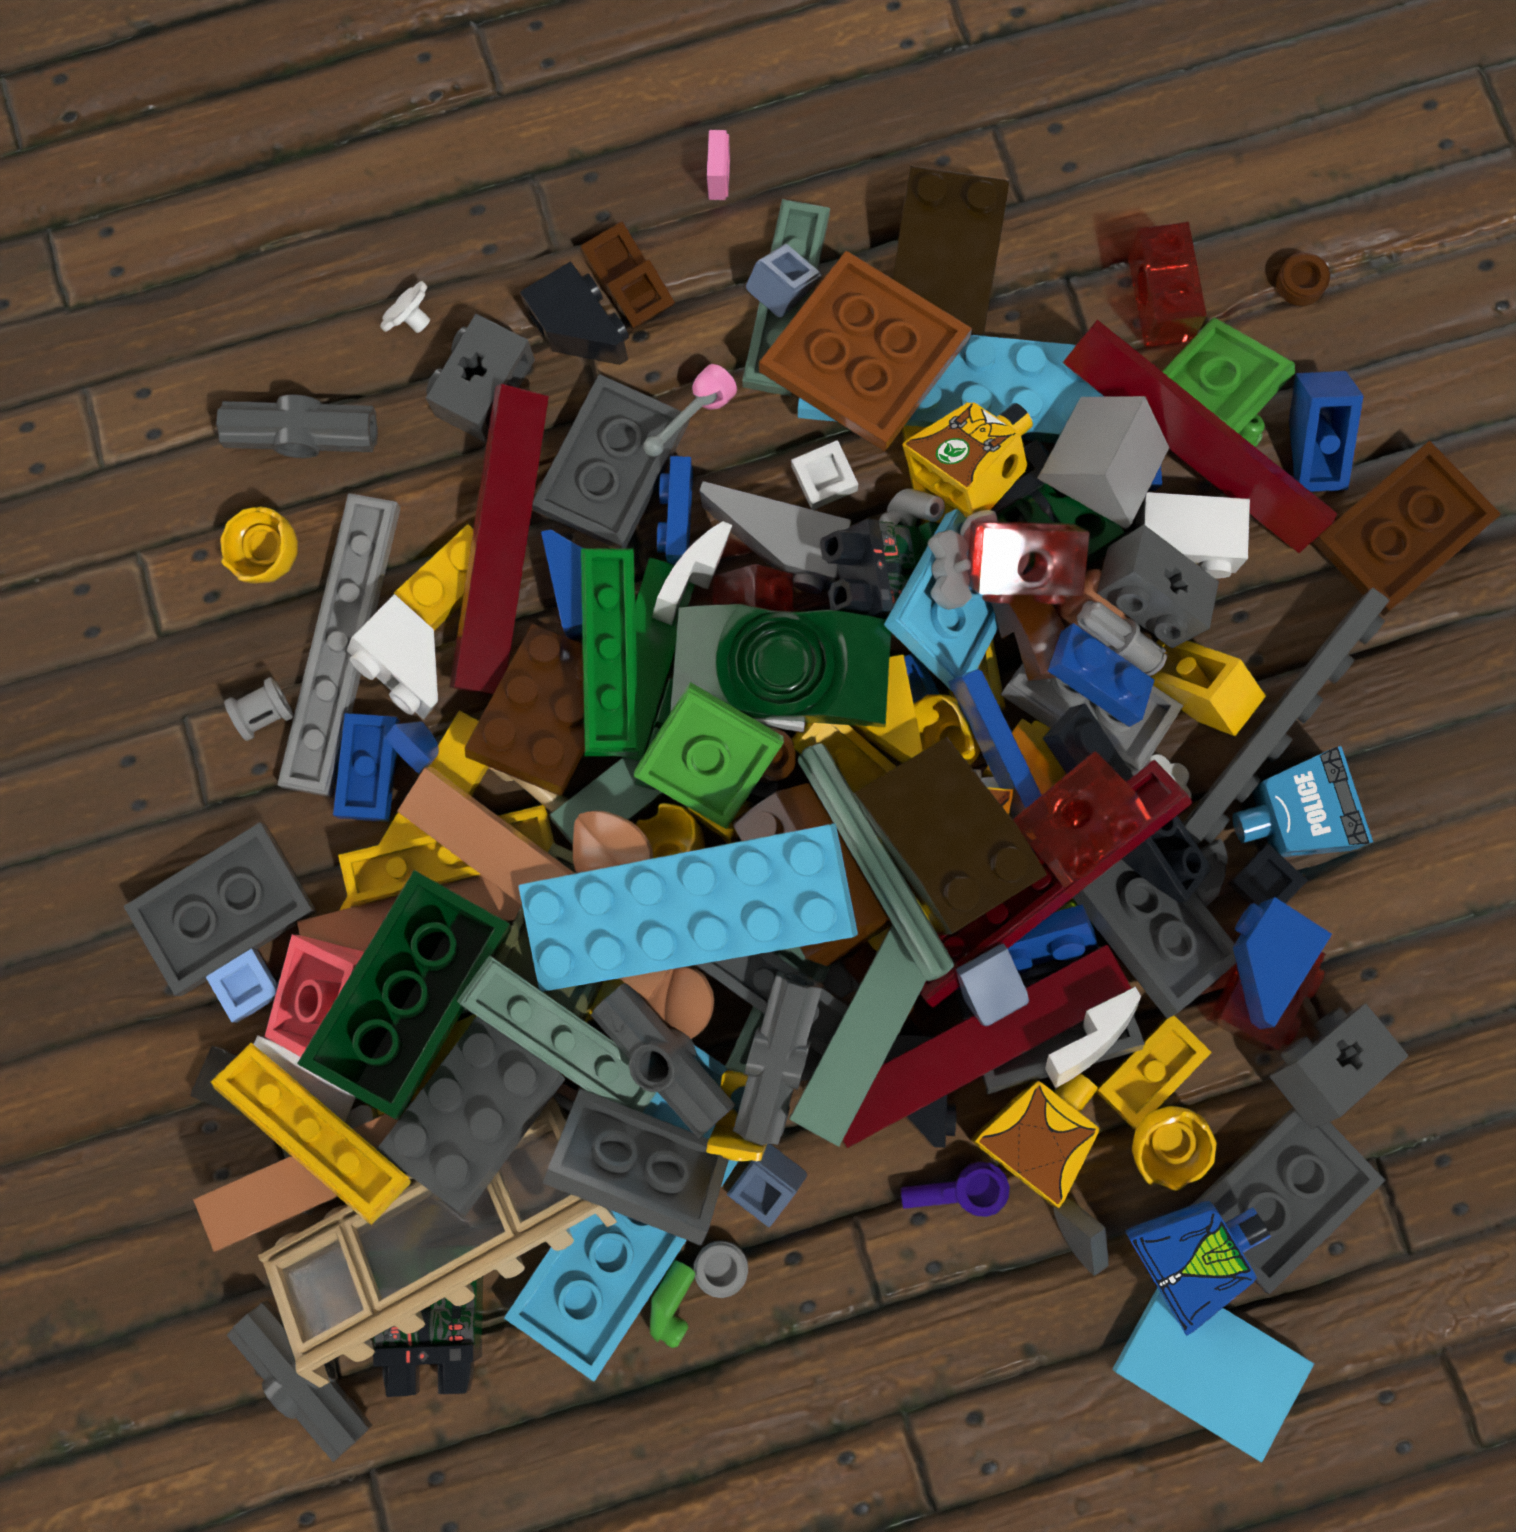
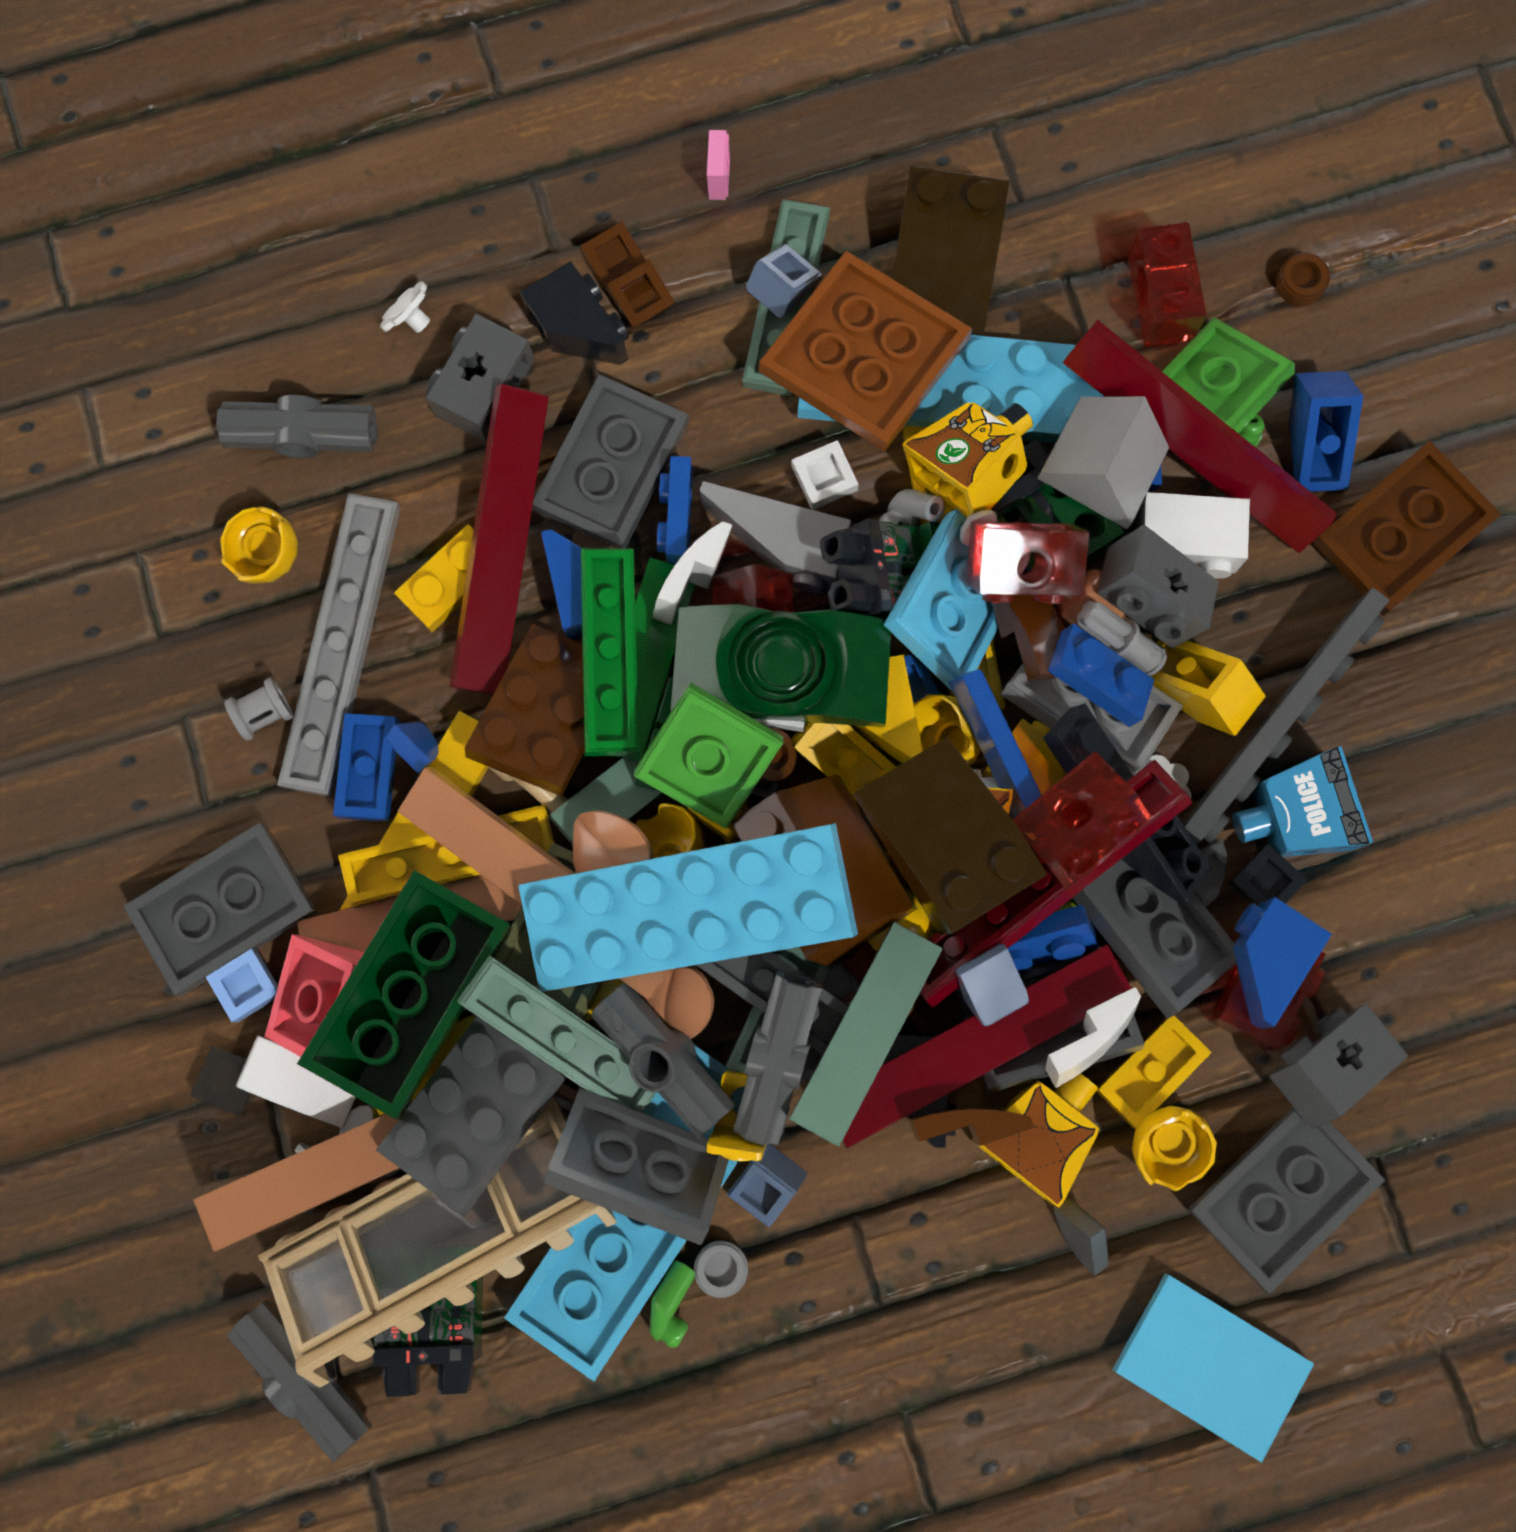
yellow tile [211,1043,411,1225] -> none
white slope [347,594,438,720] -> none
hinge [643,364,737,457] -> none
sand green axle [798,743,954,981] -> none
dark purple plate [901,1161,1010,1217] -> none
light grey piece [928,530,972,610] -> none
torso [1125,1201,1271,1336] -> none
none -> reddish brown slope [909,1108,1034,1146]

